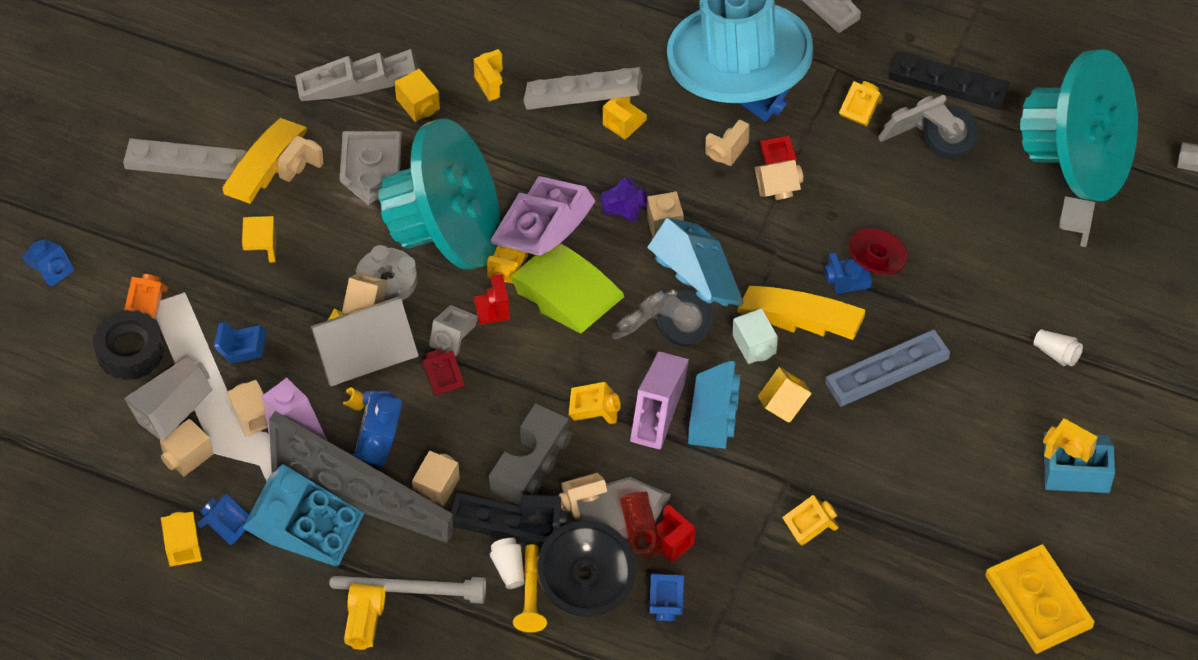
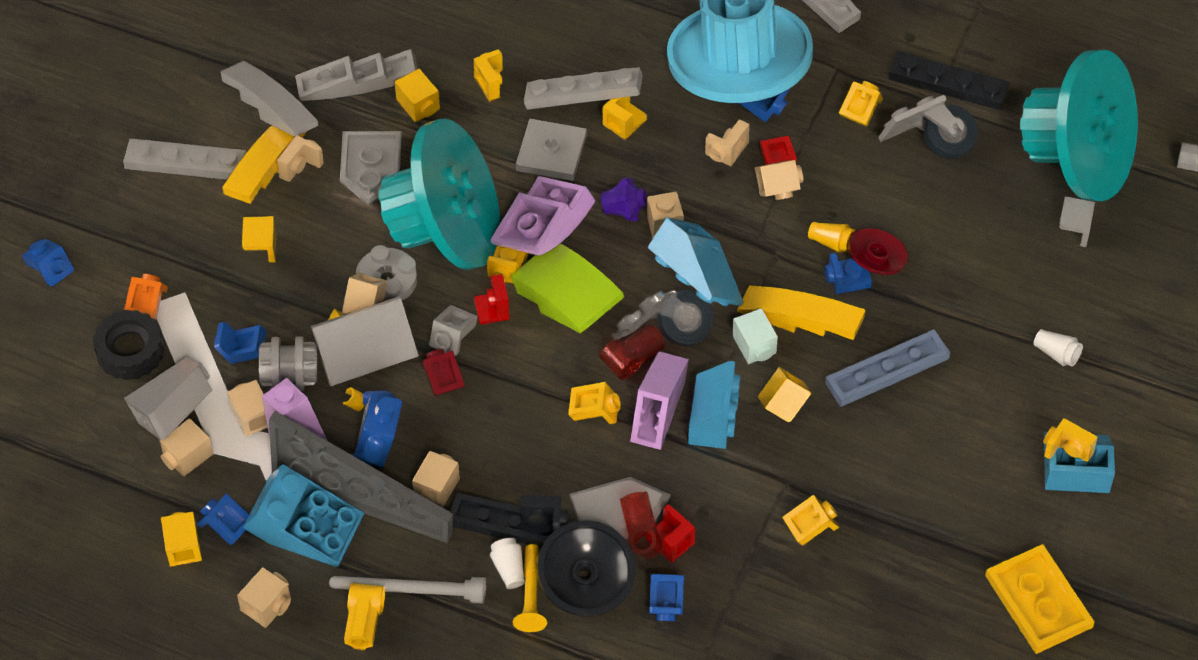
dark grey arch [489,403,572,506] -> none
tan bracket [559,473,607,520] -> none
none -> light grey slope [221,61,318,137]
none -> tan brick [237,567,291,628]
none -> light grey piece [259,336,317,391]
none -> light grey plate [515,118,587,181]
none -> clear red piece [600,325,665,380]
none -> yellow cone [808,222,855,254]

